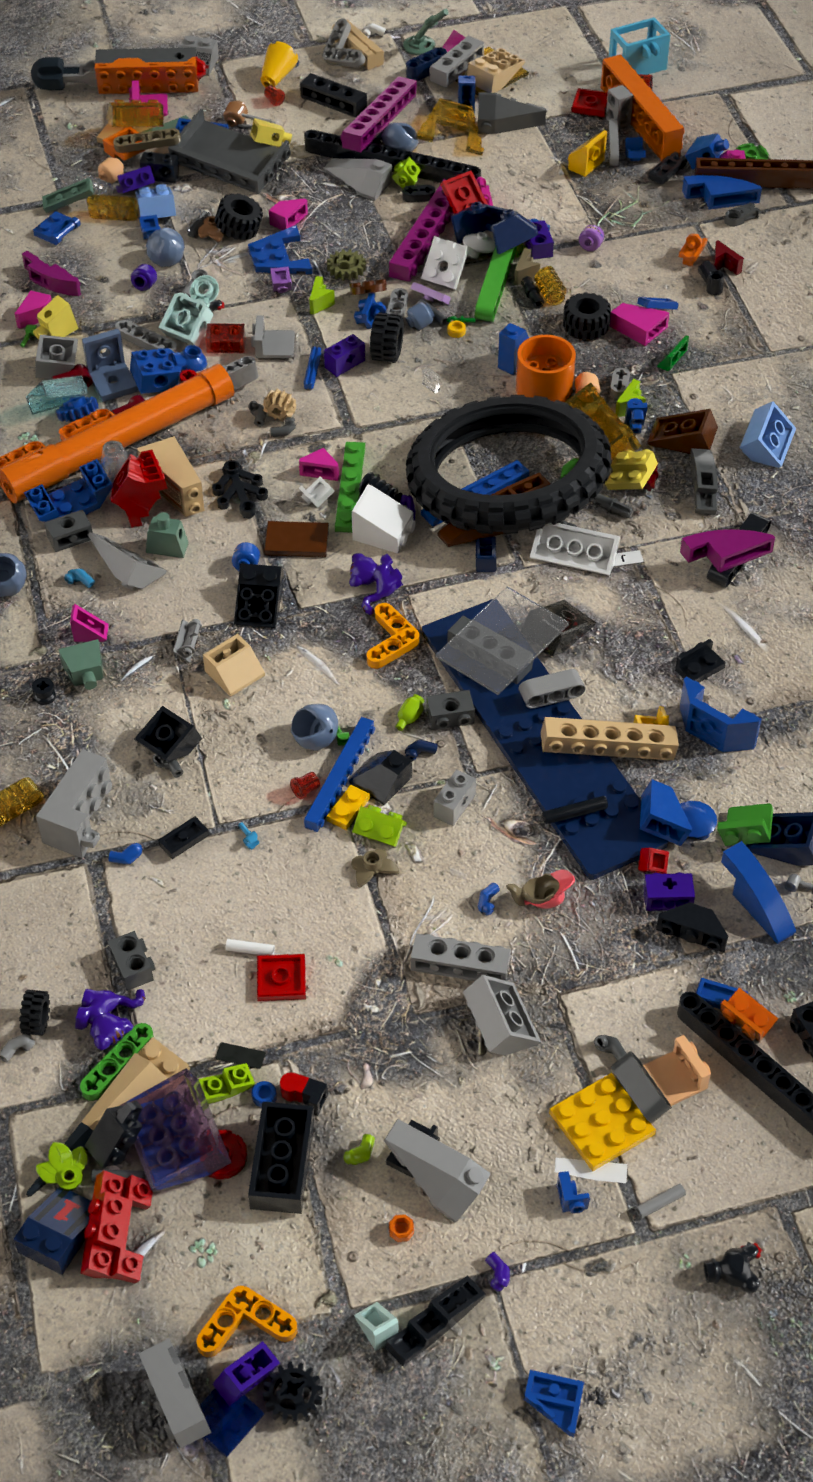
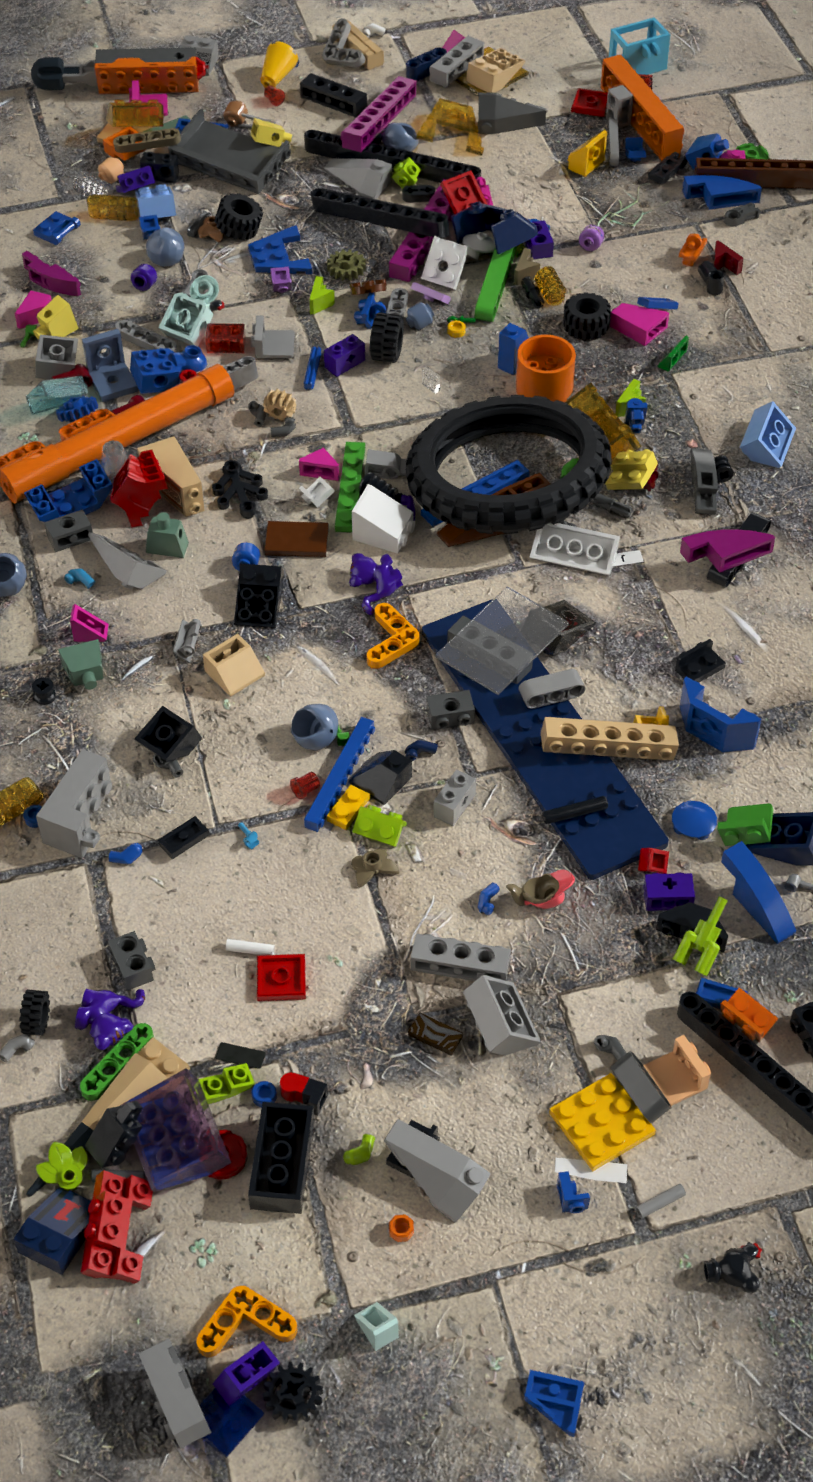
sand green plate [42,178,94,214] -> none
dark pink slope [269,199,308,230] -> none
black slope [385,1275,486,1367] -> none
lime plant [395,694,424,731] -> none
sand green dish [403,9,449,55] -> none
dark grey piece [418,298,447,325] -> none
blue torso [458,75,475,114] -> none
dark blue slope [476,537,497,572] -> none
dark purple arm [485,1252,510,1292] -> none
light nougat head [574,372,600,401] -> none
light grey beam [610,368,630,399] -> none
blue slope [640,779,692,846] -> none
reddish brown slope [647,409,718,454] -> none
none -> blue tile [23,805,42,828]
none -> black beam [310,188,450,238]
none -> light grey piece [364,449,406,479]
none -> dark brown tile [408,1013,463,1056]
none -> lime plant [673,896,728,976]
none -> black bush [714,455,734,482]

